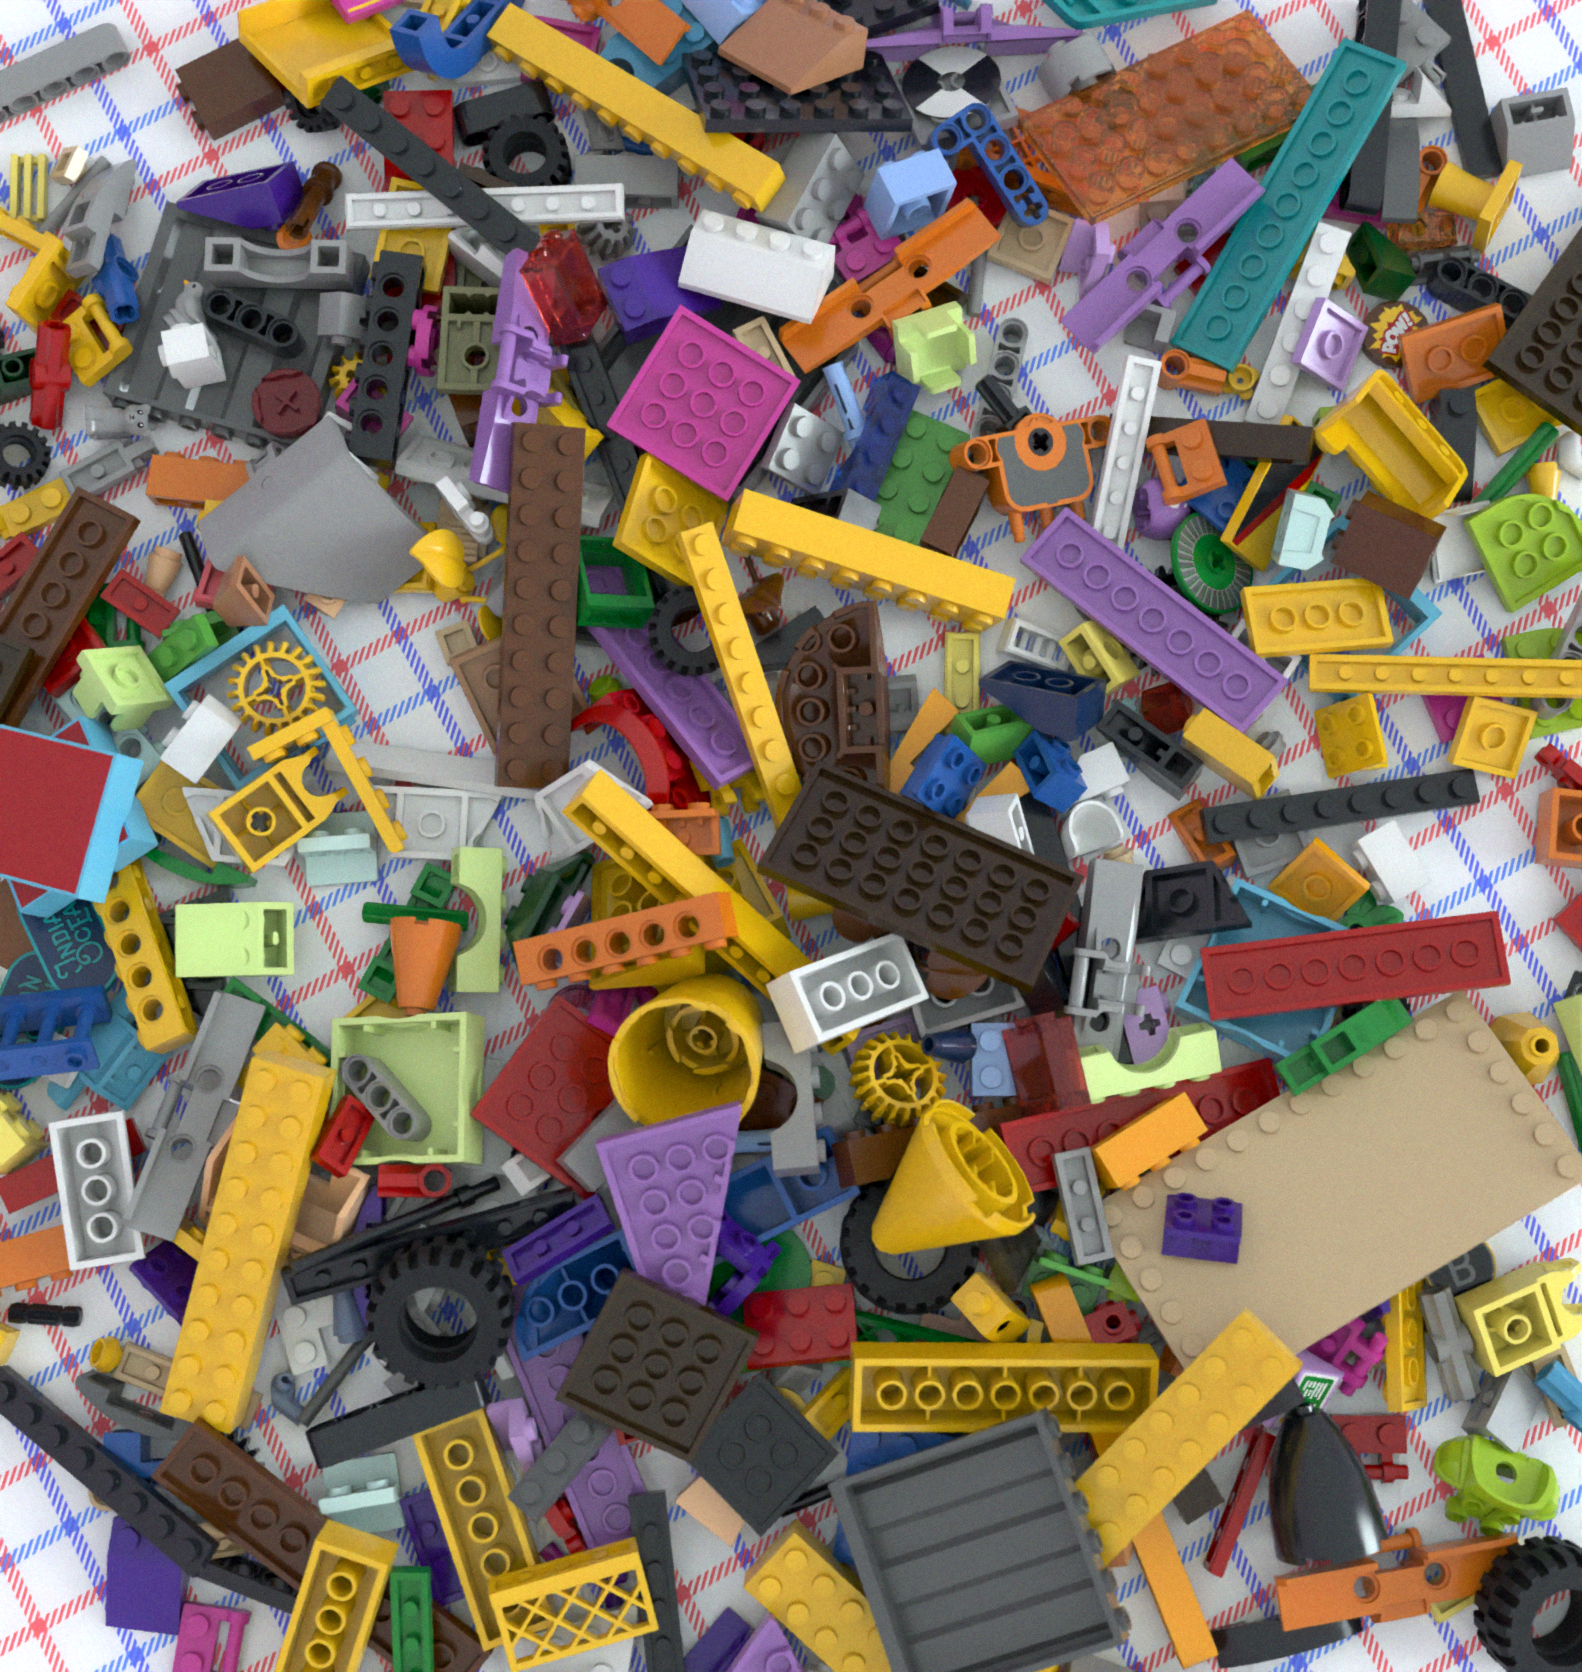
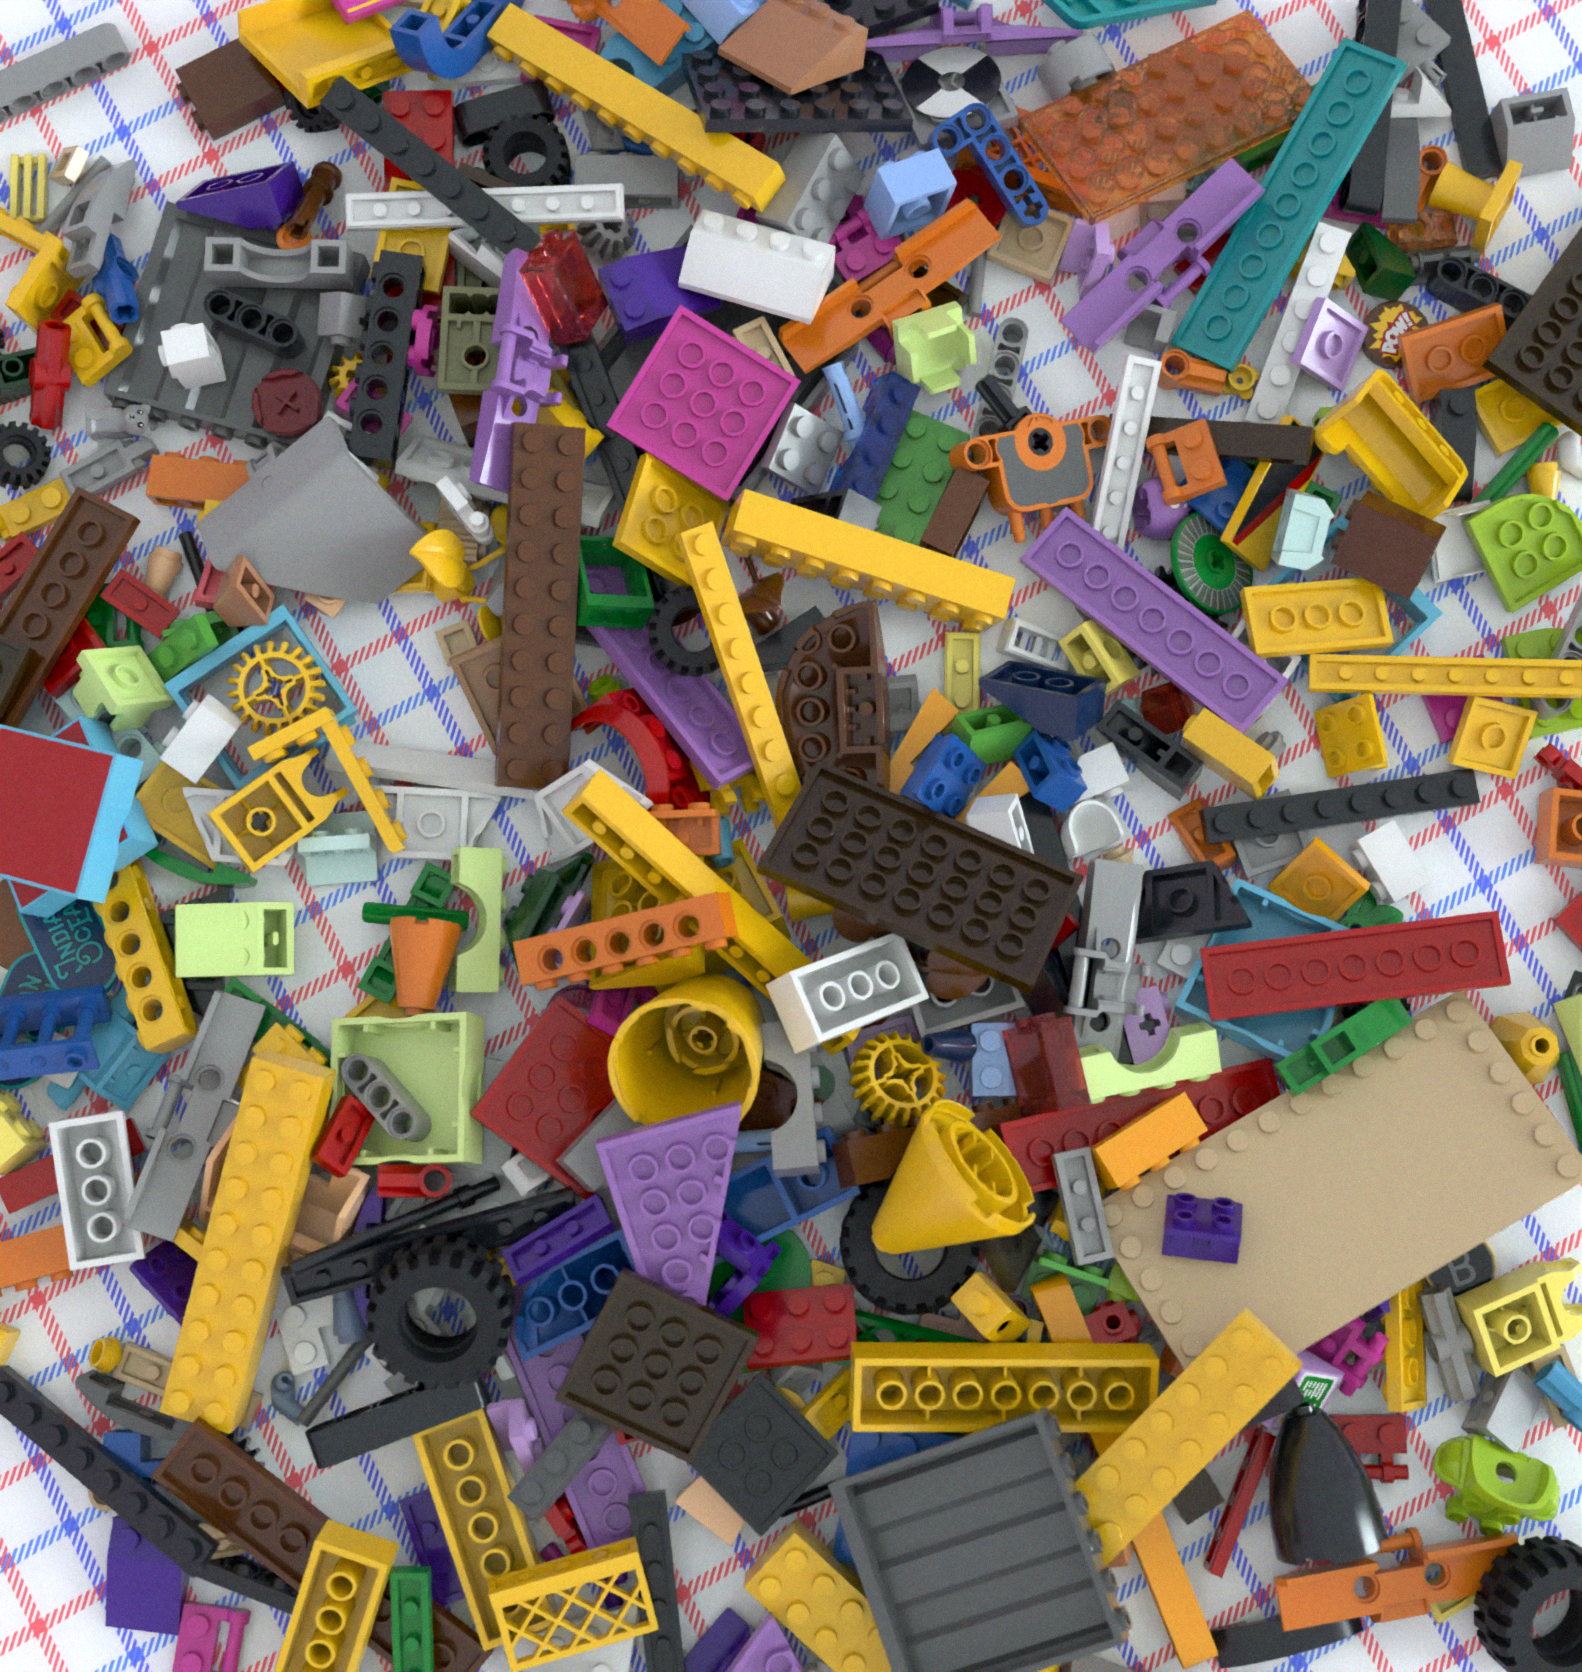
black axle [8,1302,83,1327] -> none
light grey animal [162,280,219,342] -> none
light aqua bracket [318,1452,406,1534] -> none

